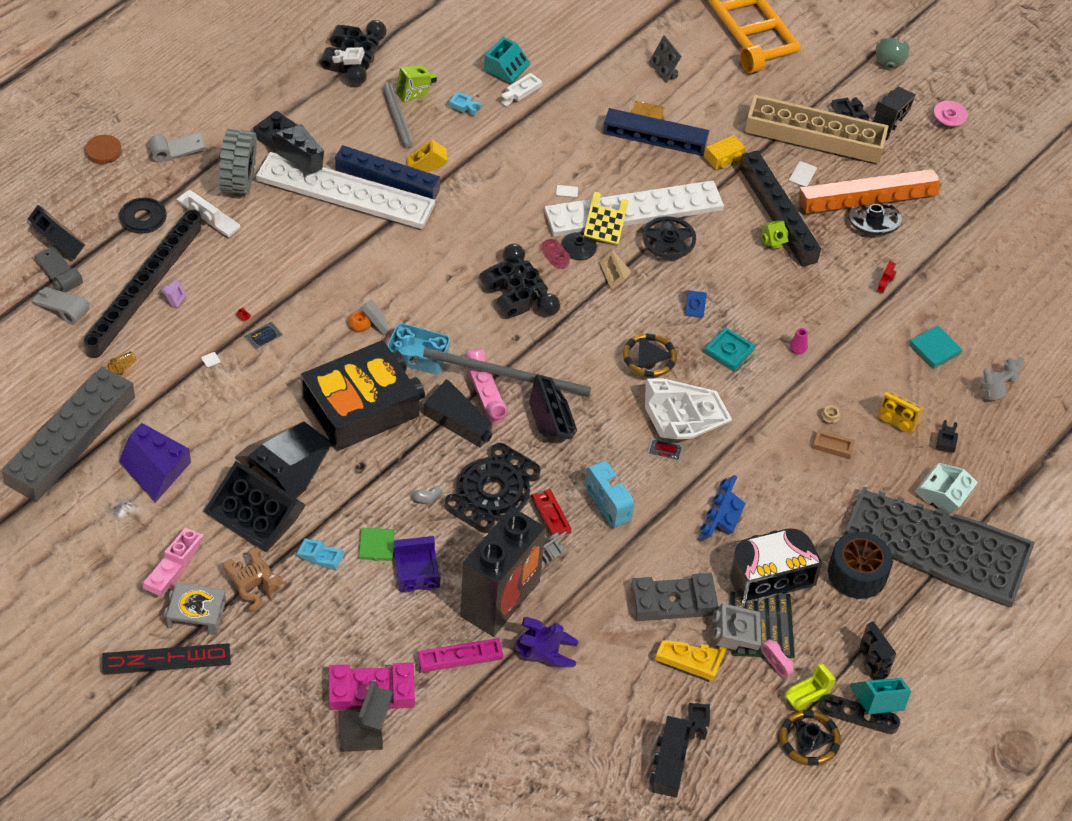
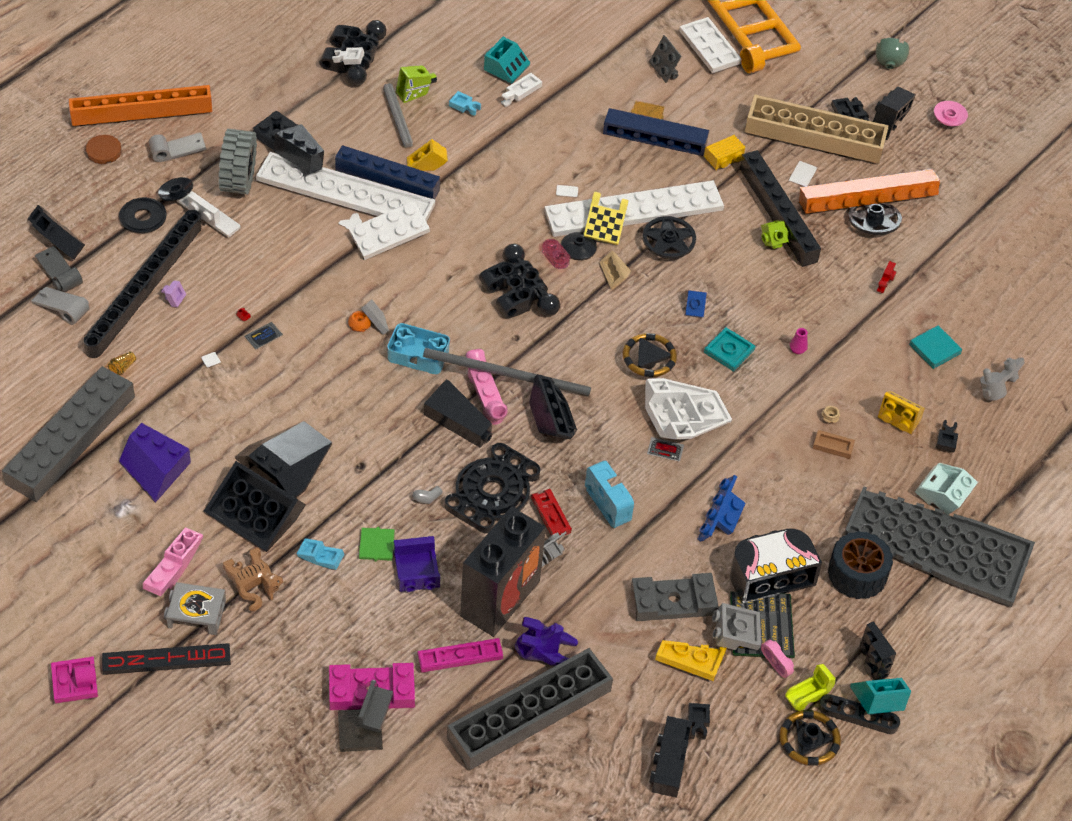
black brick [301,340,425,452] -> none
none -> dark pink plate [51,656,98,704]
none -> orange brick [69,85,213,126]
none -> black dish [158,177,193,201]
none -> white sticker [339,213,362,229]
none -> white plate [349,201,430,260]
none -> dark grey brick [447,648,613,770]
none -> white plate [679,17,742,73]

